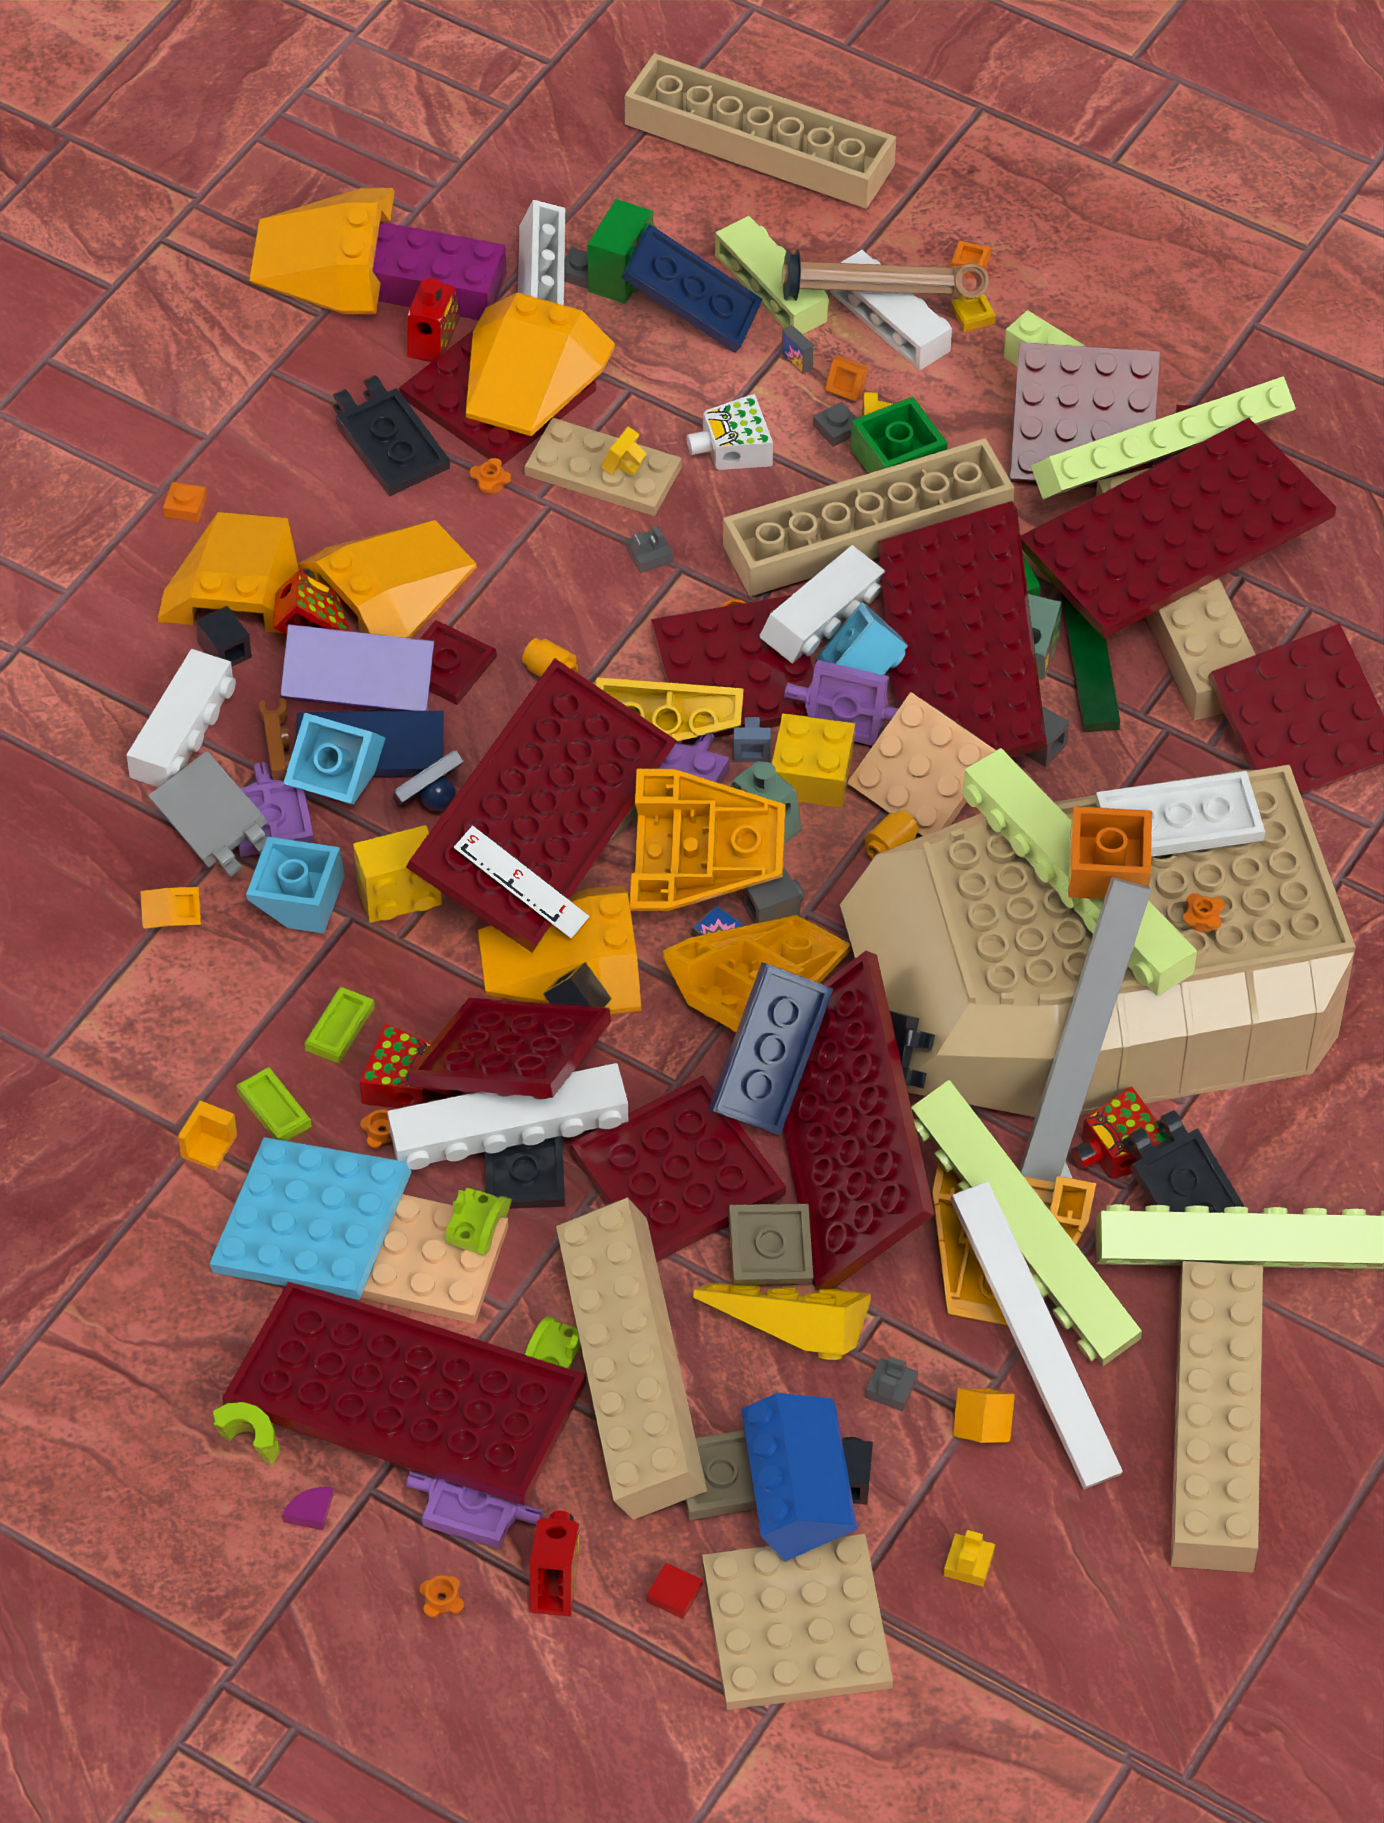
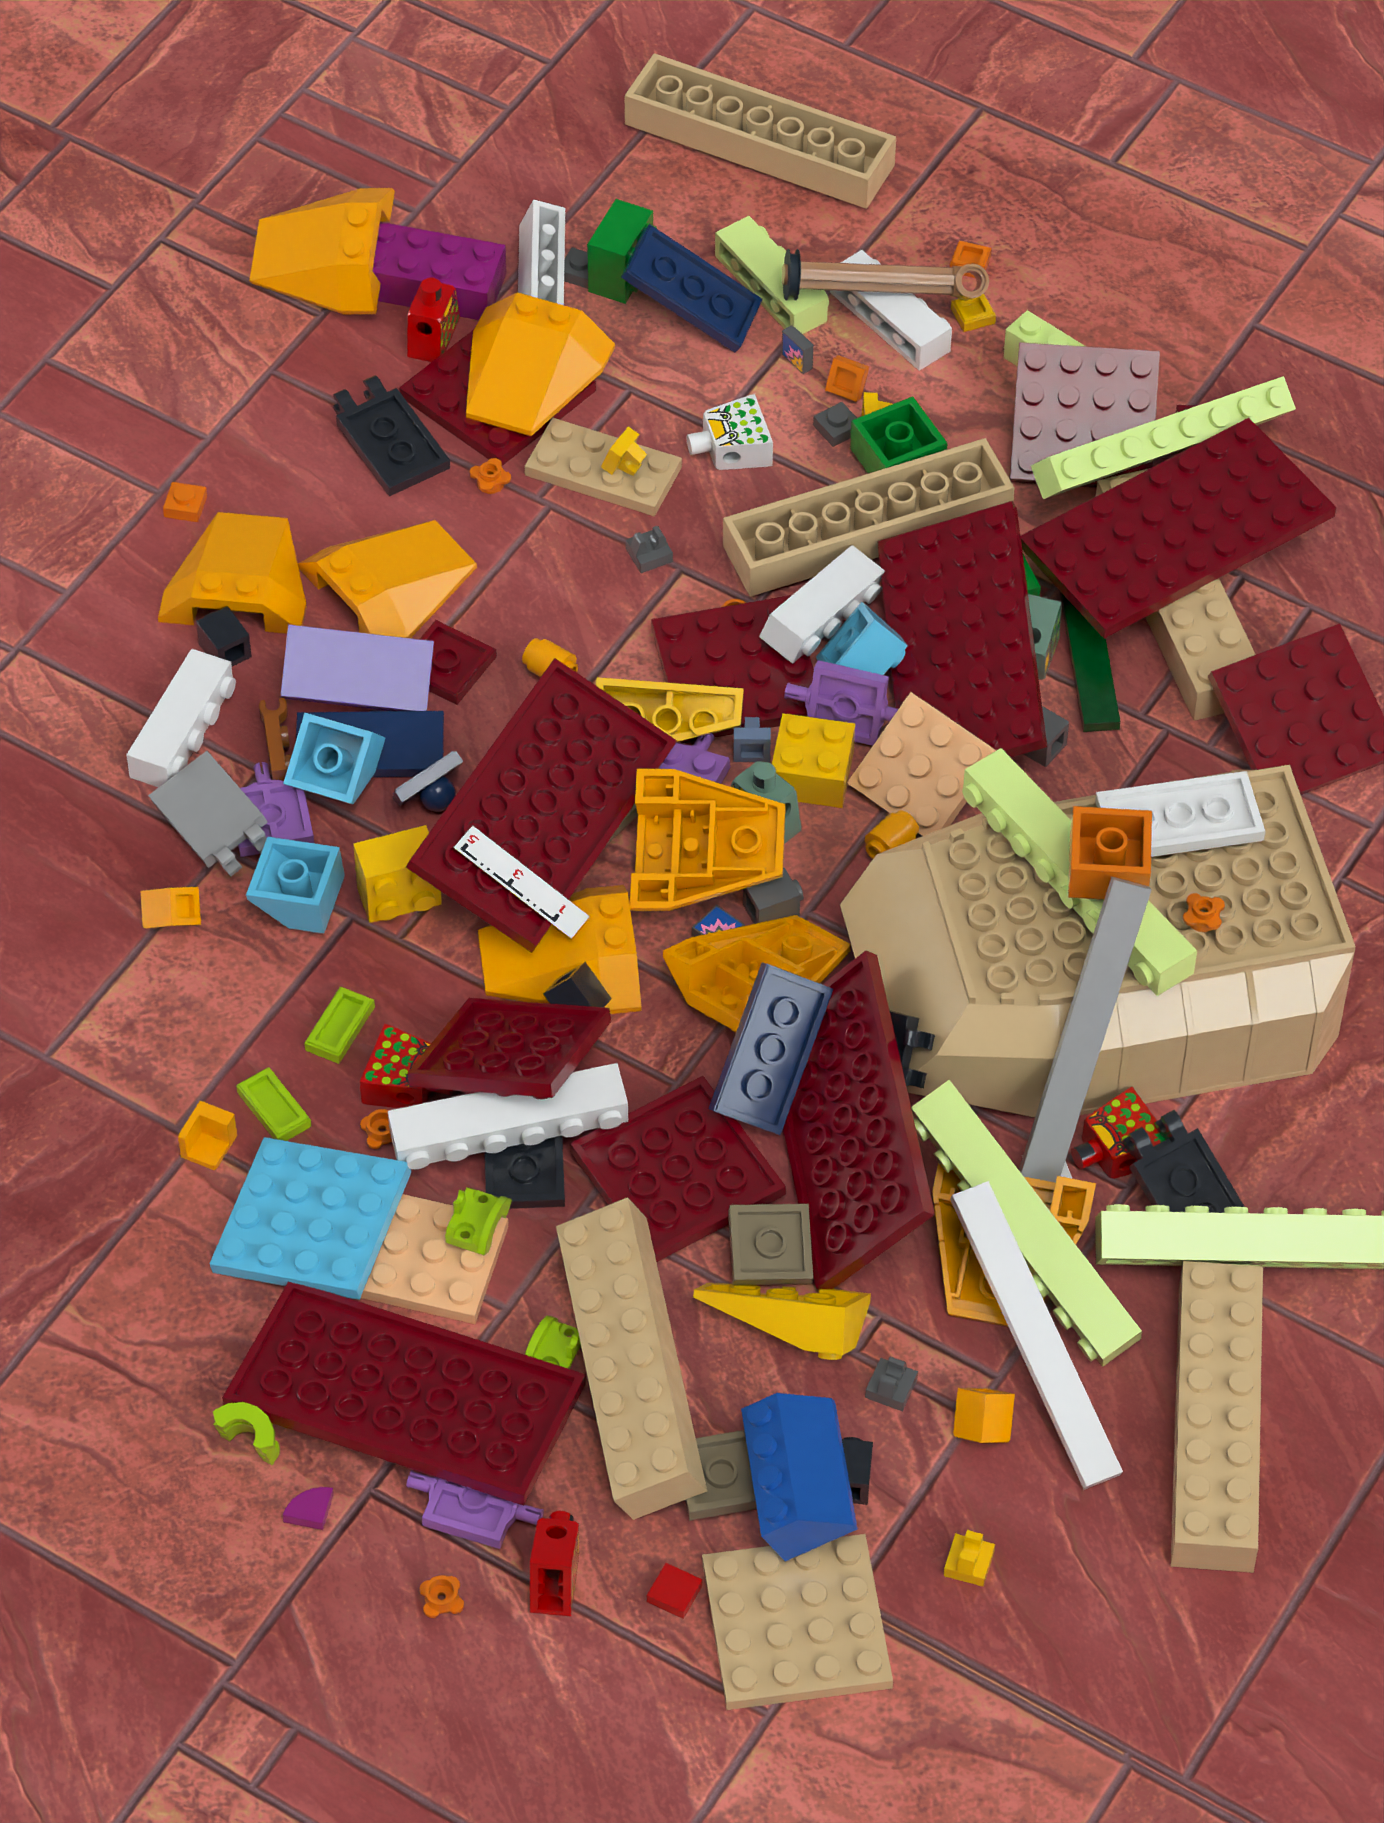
red torso [273,569,349,635] -> none

